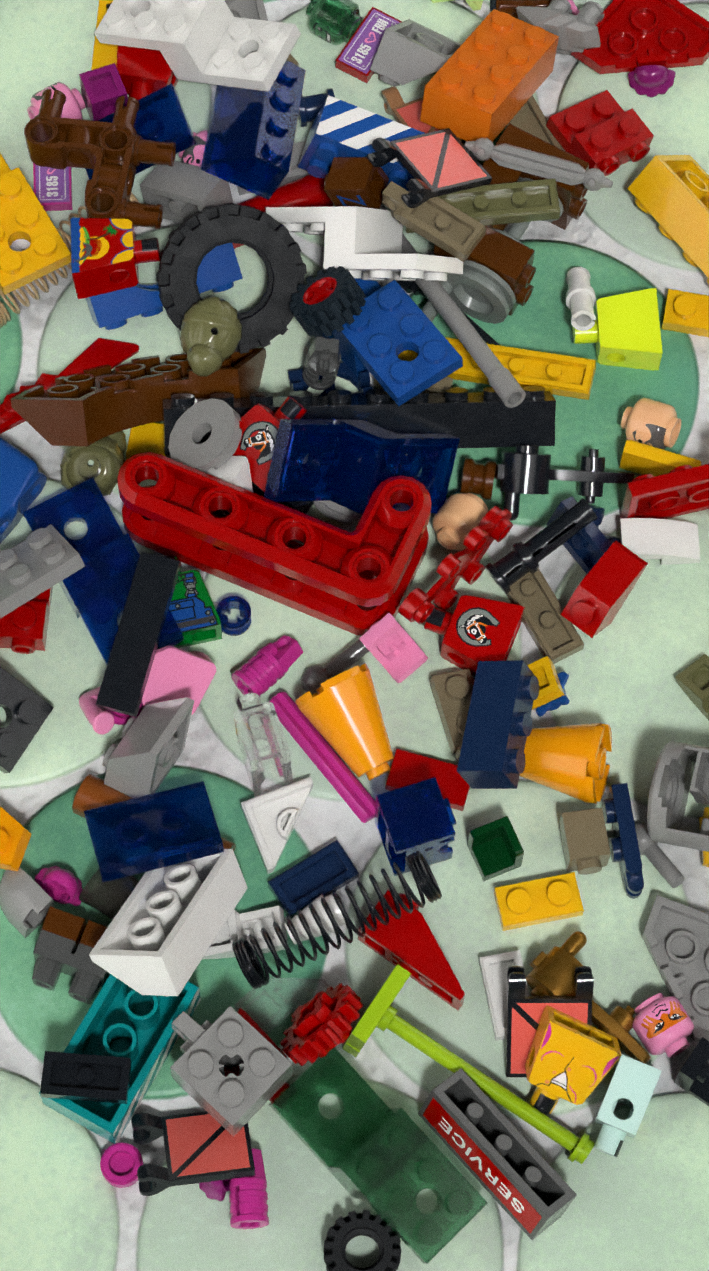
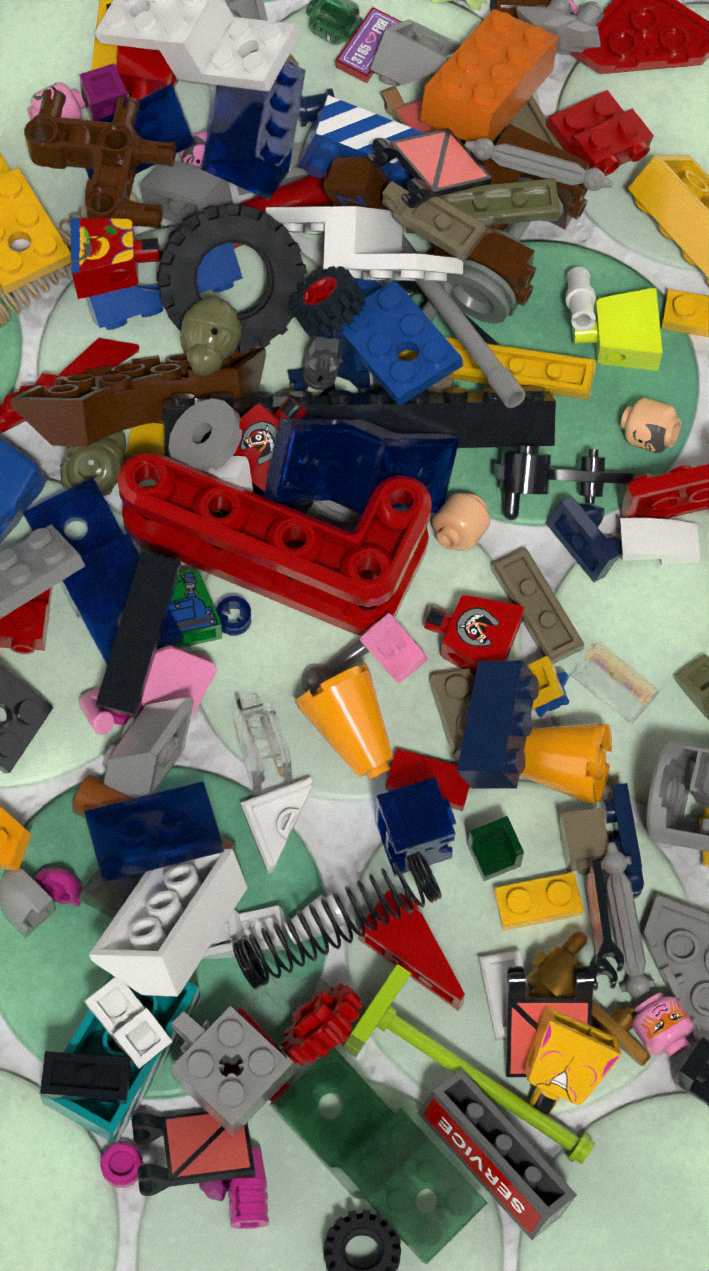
dark grey hips [32,906,110,1004] -> none
tile [33,163,73,211] -> none
dark pink hinge [231,635,303,702] -> none
dark blue tile [268,840,359,919] -> none
dark pink axle [269,692,380,823] -> none
red plant [398,506,513,624] -> none
reddish brown wheel [460,458,496,500] -> none
black pin [485,498,598,594] -> none
red slope [560,540,648,638] -> none
light aqua torso [593,1054,662,1157] -> none
yellow tile [619,440,702,477] -> none
magenta piece [628,65,676,98] -> none
light grey bar [635,823,685,888] -> none
none -> white slope [84,977,173,1068]
none -> clear slope [569,642,661,724]
none -> black flag [585,859,624,991]
none -> light grey wheel [601,842,655,1005]

